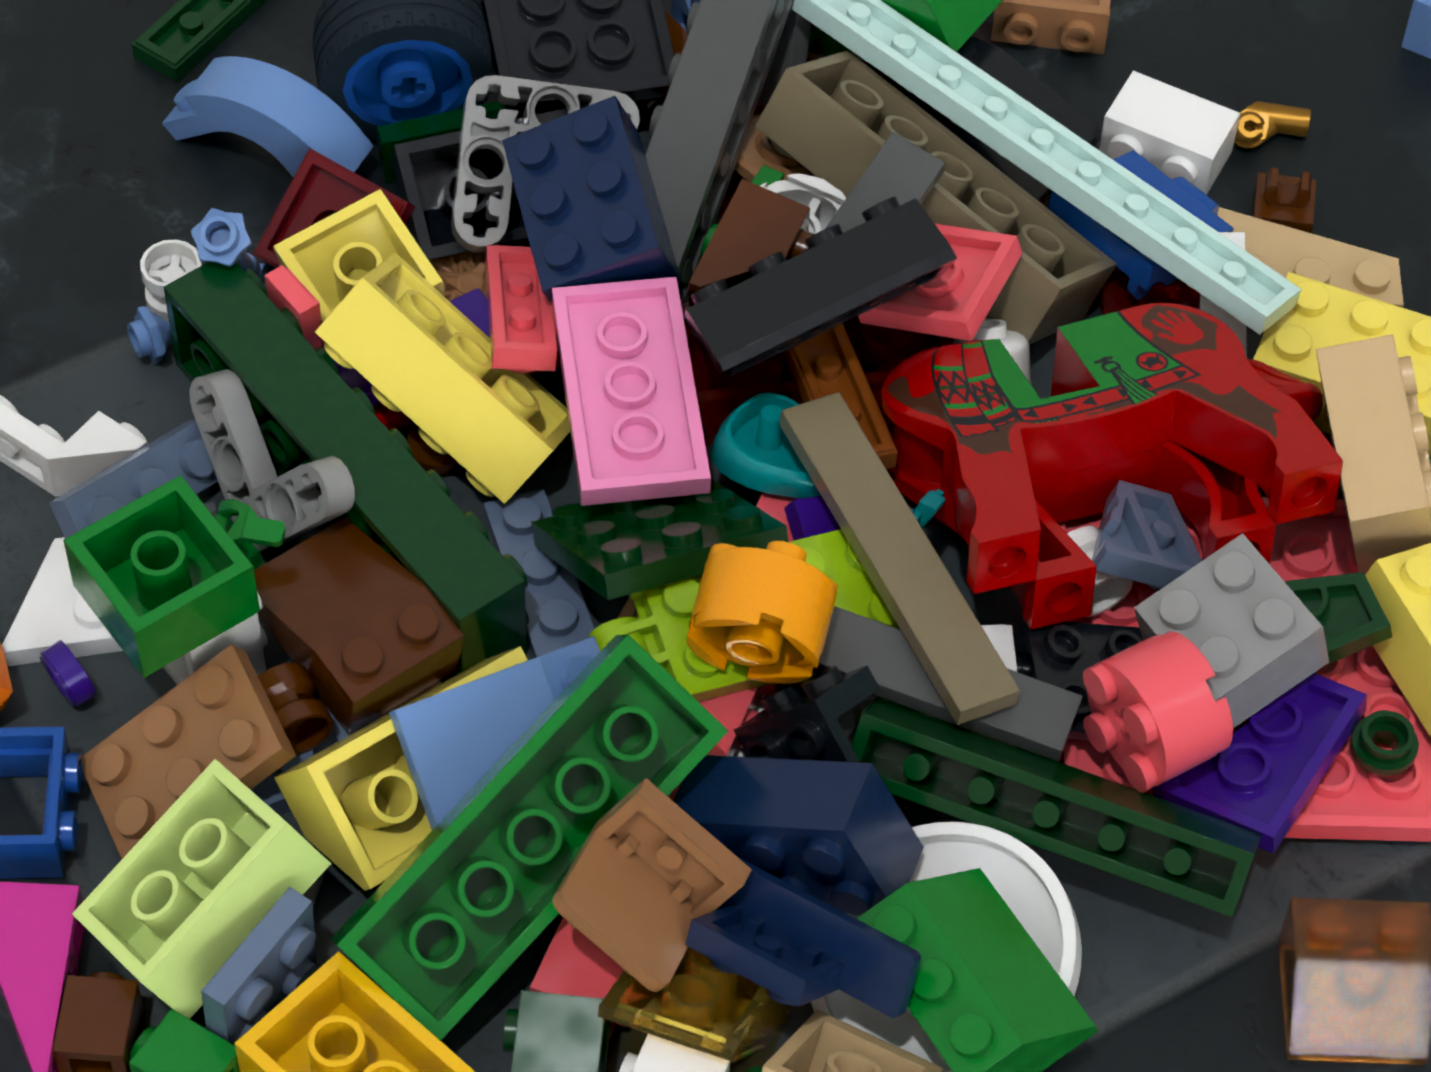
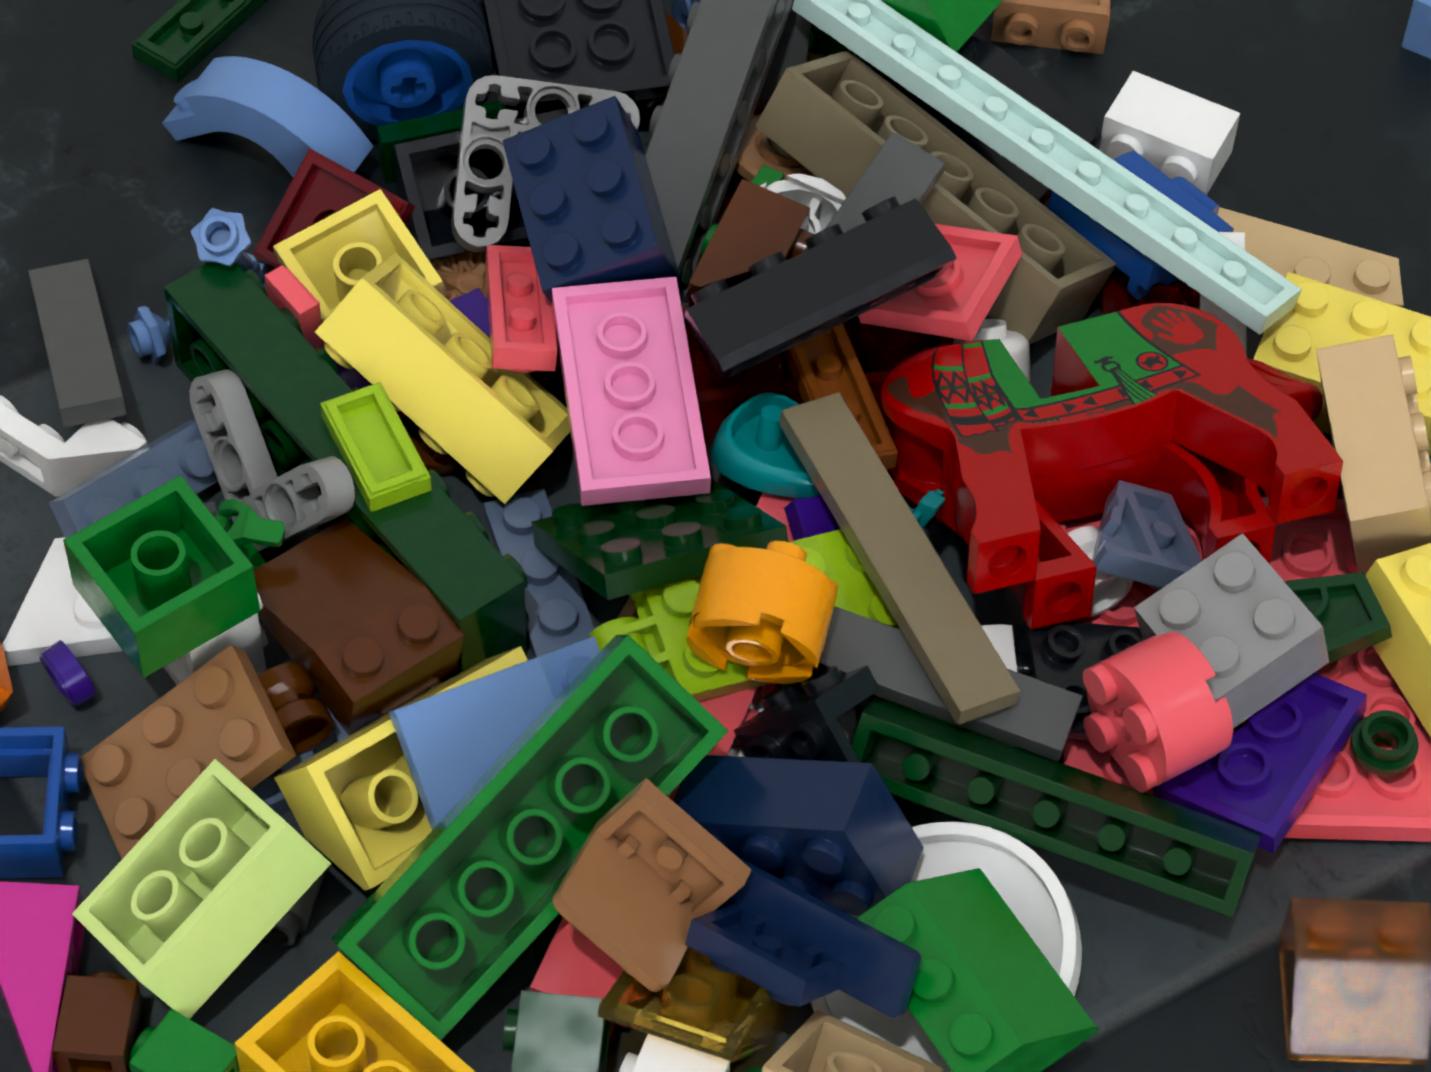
white wheel [140,239,202,321] -> none
sand blue plate [201,887,318,1045] -> none
pearl gold arm [1234,101,1311,148] -> none
reddish brown tile [1252,167,1316,233] -> none
none -> dark grey tile [28,259,126,427]
none -> lime tile [320,382,432,512]

